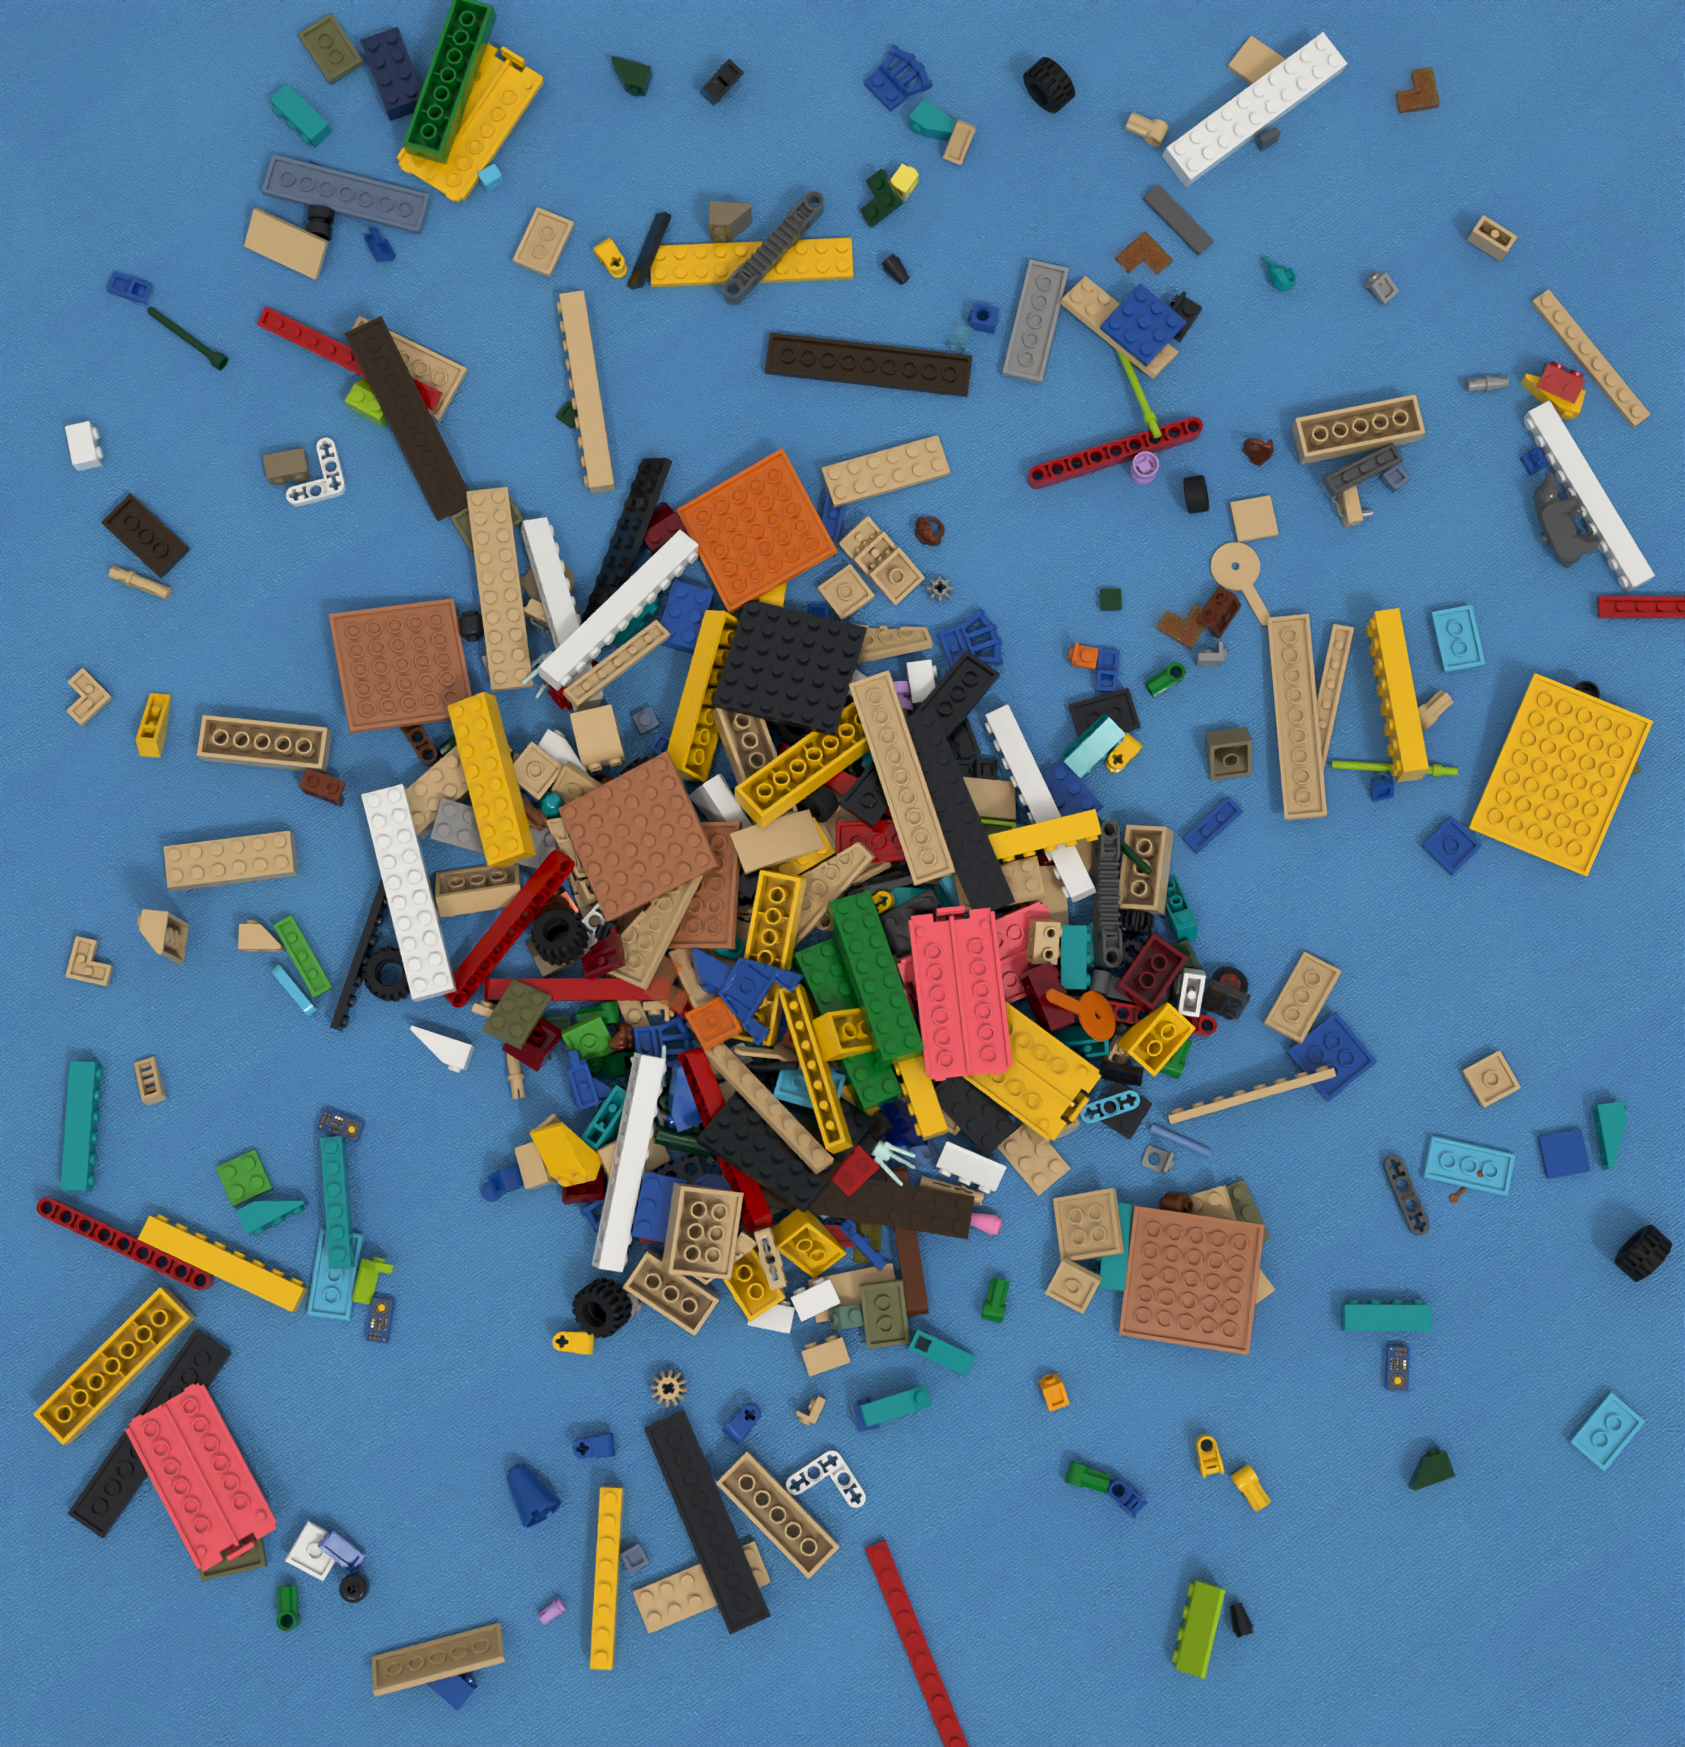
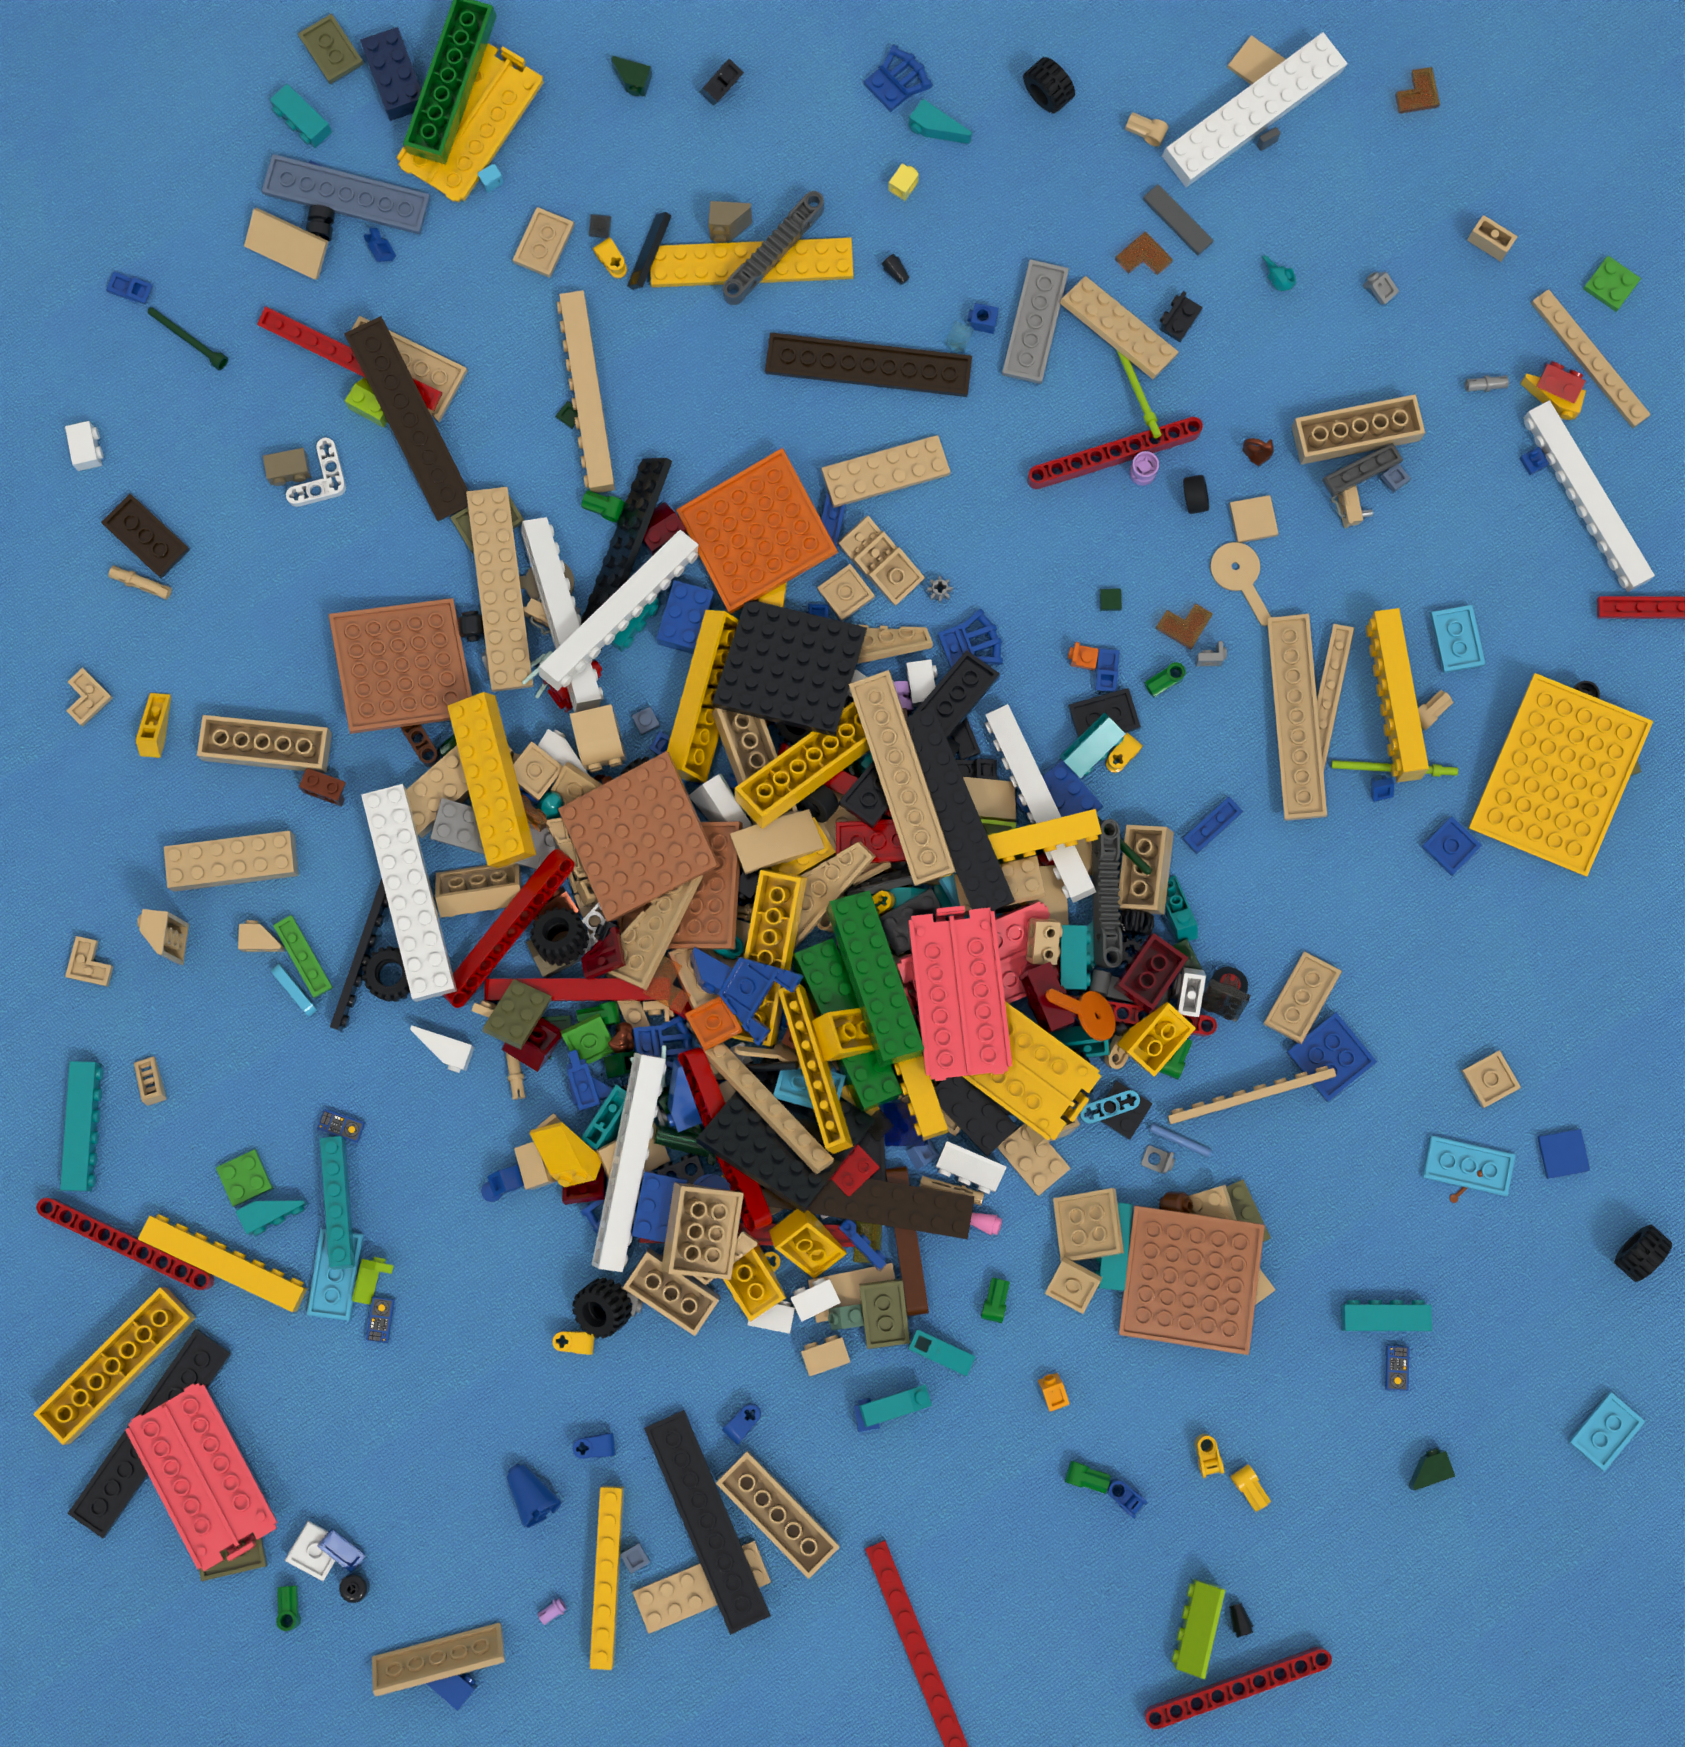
tan plate [563,620,670,709] -> none
dark green plate [587,1057,606,1077] -> none
tan gear [650,1369,688,1407] -> none
tan piece [754,1227,787,1291] -> none
white beam [786,1450,866,1508] -> none
tan bracket [795,1396,827,1426] -> none
dark green plate [860,169,903,227] -> none
light aqua plant [871,1140,916,1186] -> none
copper piece [915,516,945,546] -> none
tan tile [943,119,976,165] -> none
blue plate [1100,283,1187,367] -> none
black tile [1100,1060,1144,1086] -> none
copper bracket [1197,587,1241,639] -> none
dark tan slope [1205,727,1252,781] -> none
dark grey beam [1383,1156,1429,1236] -> none
dark grey animal [1533,472,1599,568] -> none
teal slope [1592,1101,1628,1170] -> none
none -> green piece [581,490,625,523]
none -> clear smoke plate [589,214,612,238]
none -> red beam [1143,1647,1332,1730]
none -> bright green plate [1583,256,1641,312]

